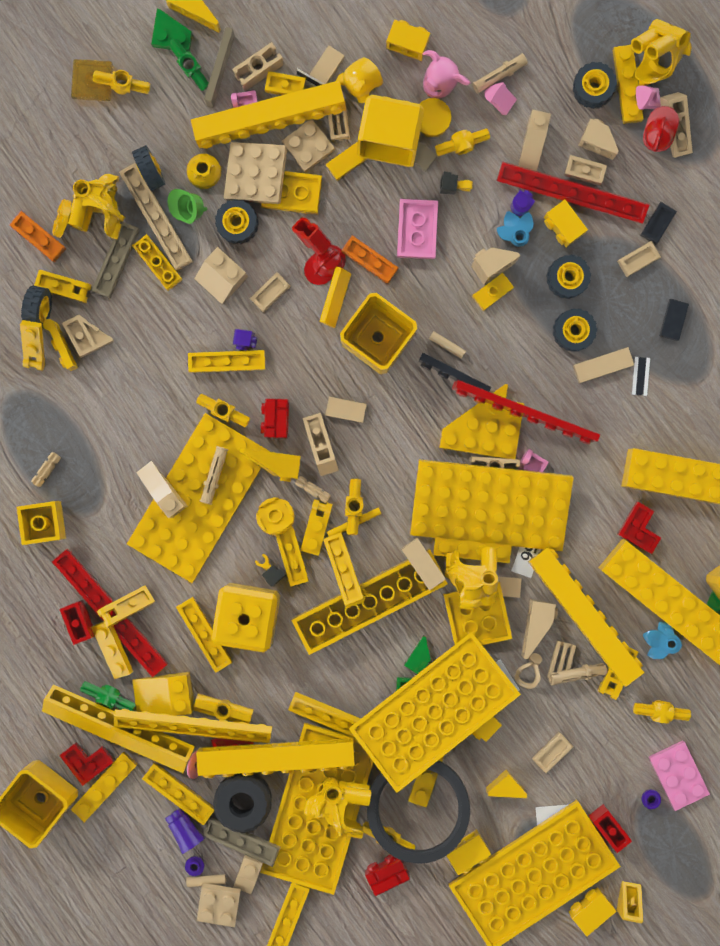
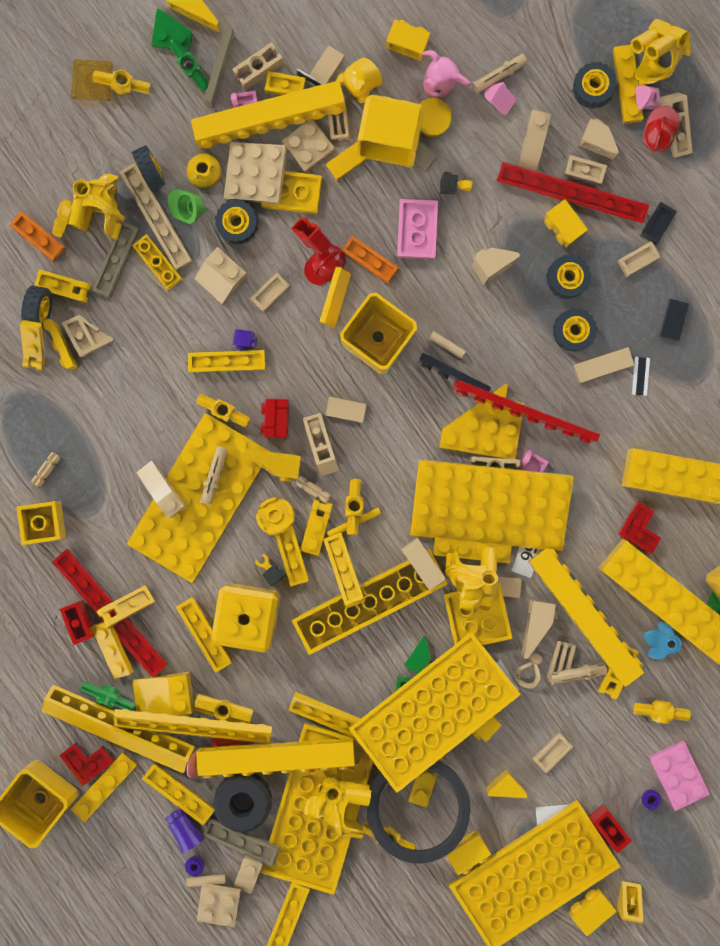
red brick [365,854,410,897] -> none
yellow axle [435,129,490,156] -> none
yellow plate [472,273,514,311] -> none
dark azure plate [497,211,534,247] -> none
dark purple plate [511,190,535,216] -> none

